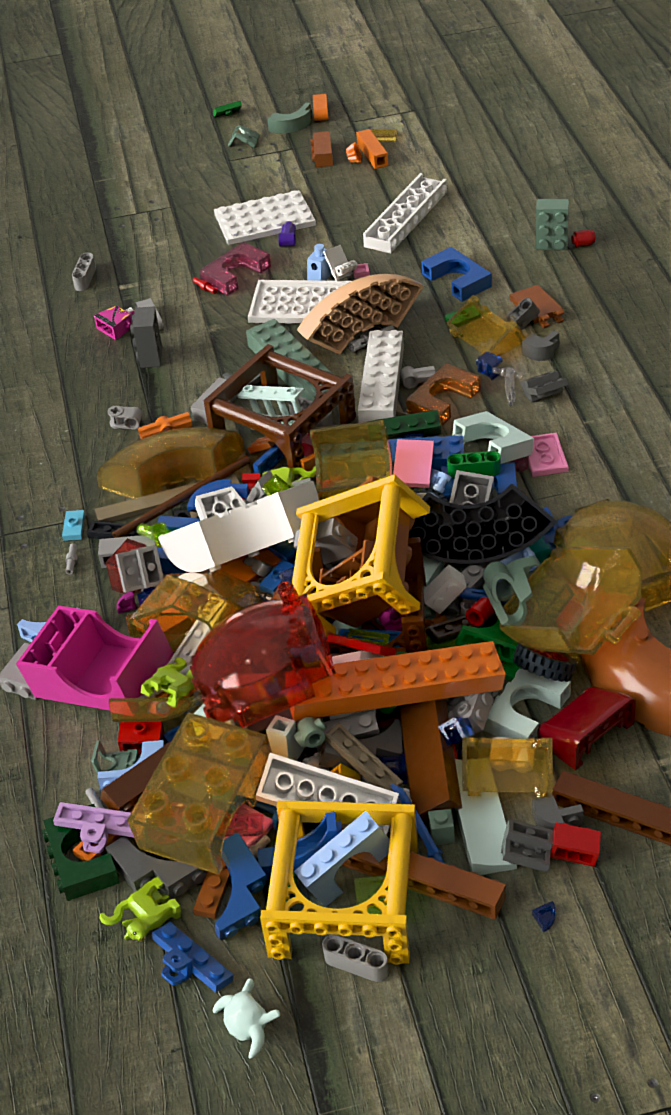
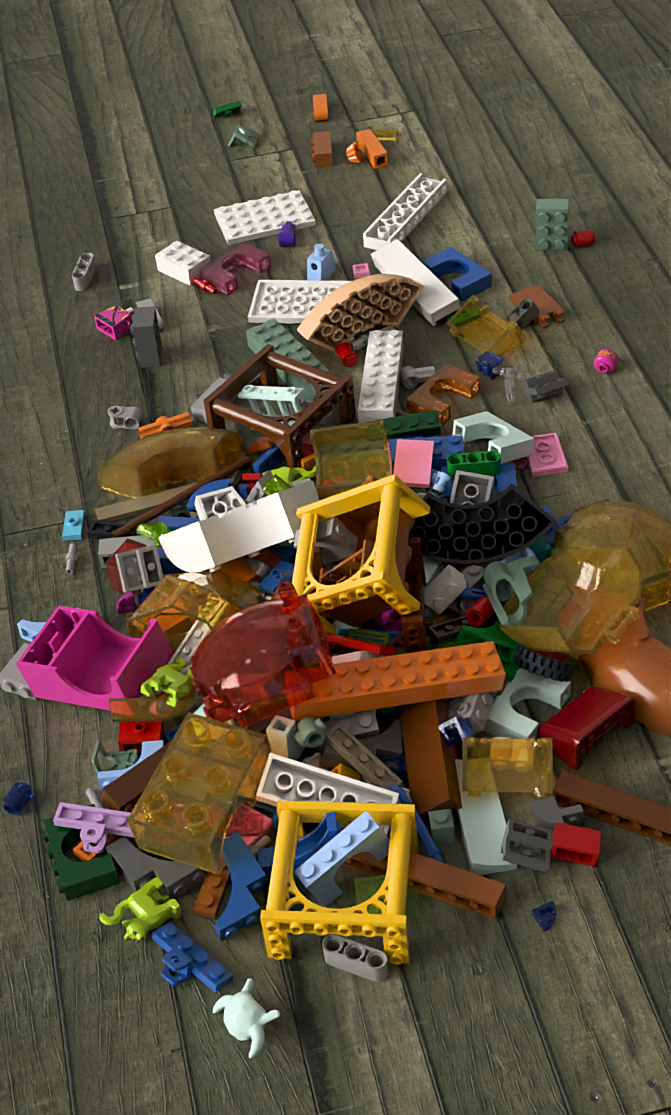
sand green arch [268,102,313,133] -> none
white hinge [323,245,358,281] -> none
dark grey brick [522,330,560,361] -> none
none -> clear blue brick [2,782,33,815]
none -> white brick [155,241,212,286]
none -> black sword [228,464,250,493]
none -> red brick [335,342,358,367]
none -> white tile [371,239,462,326]
none -> dark pink head [594,349,619,374]

